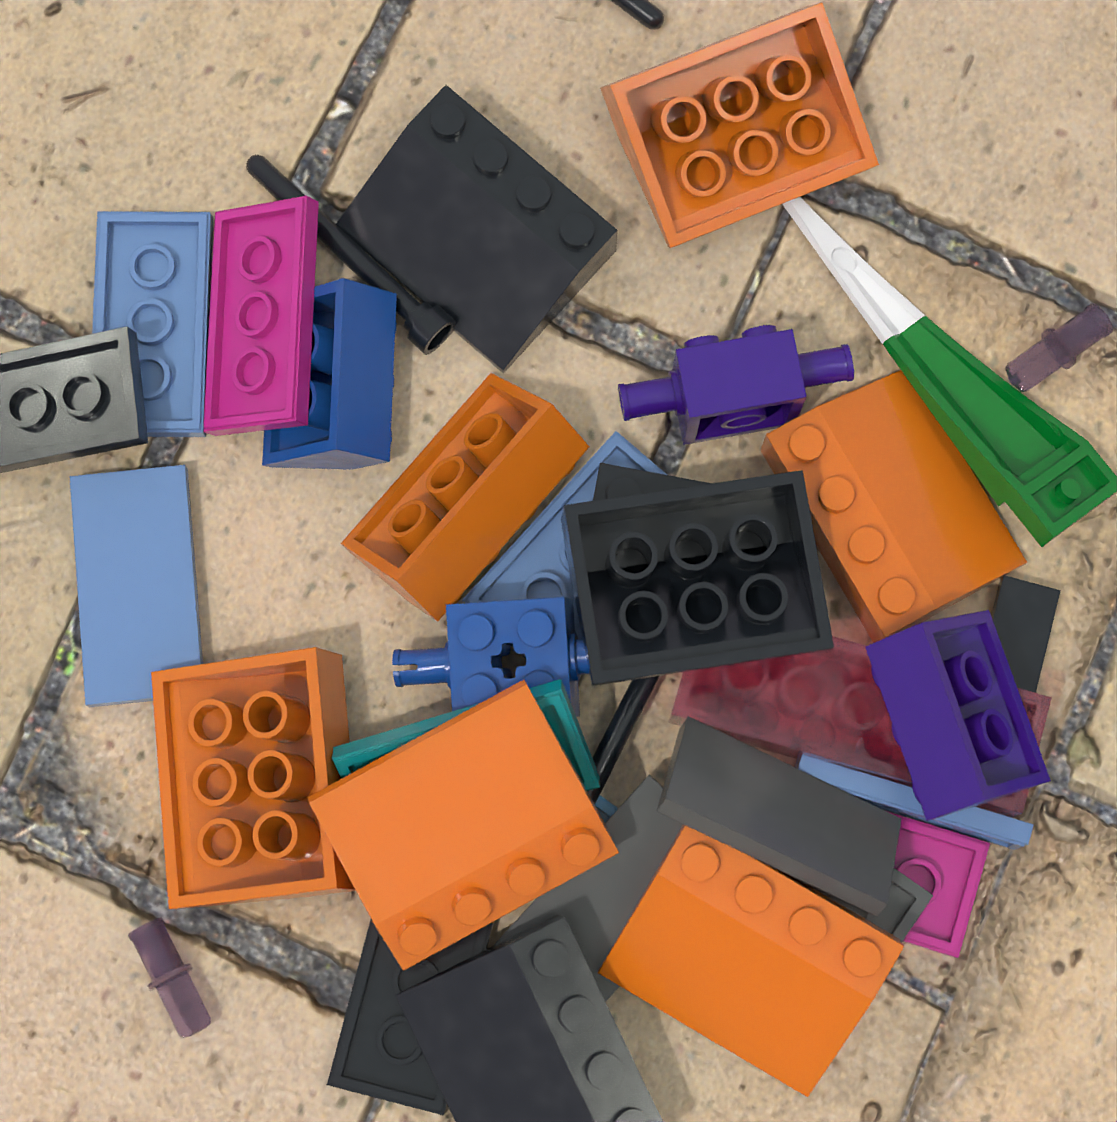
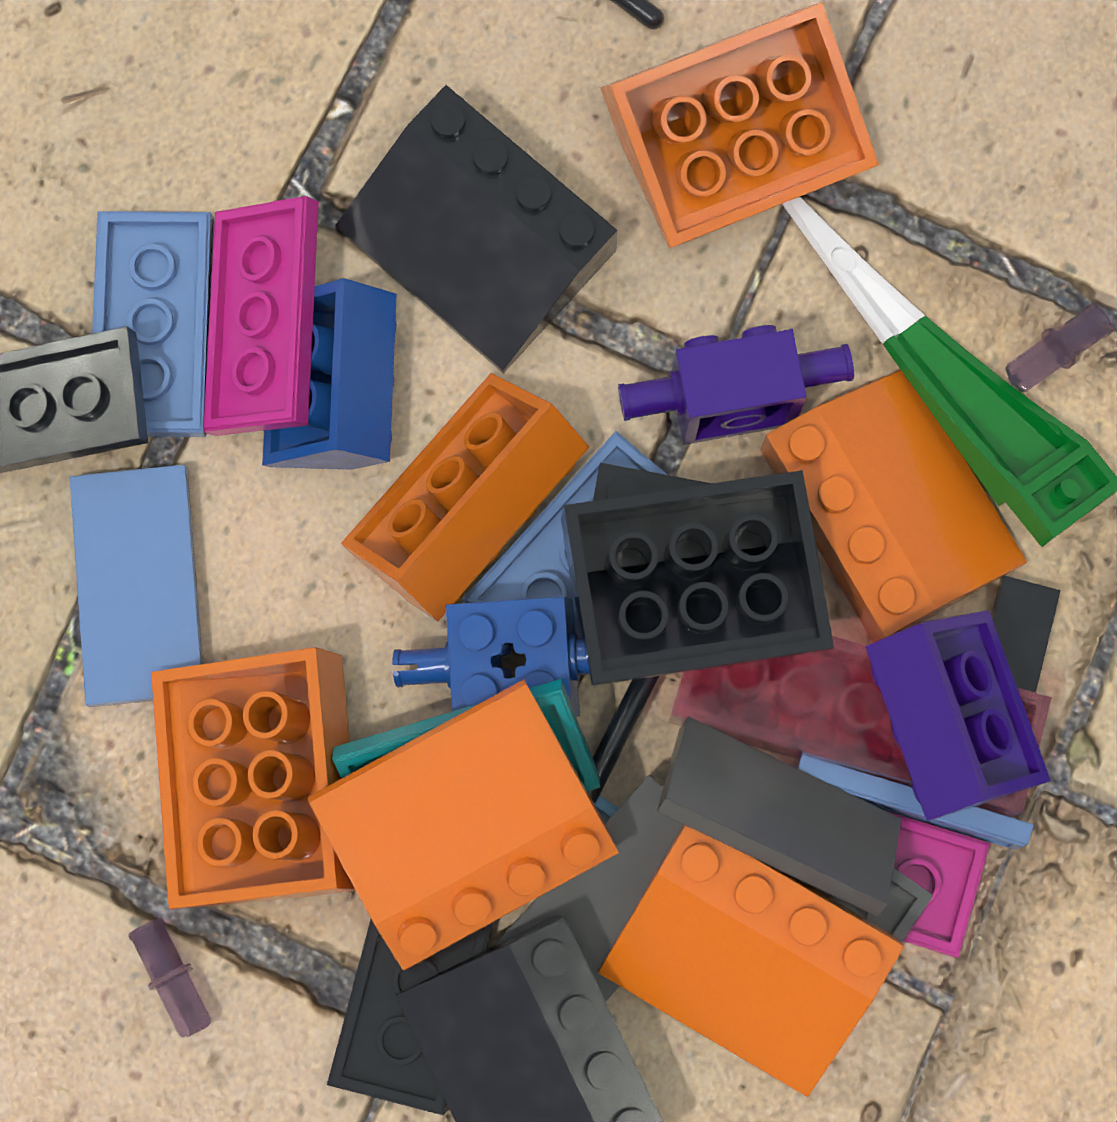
black piece [246,155,456,355] -> none

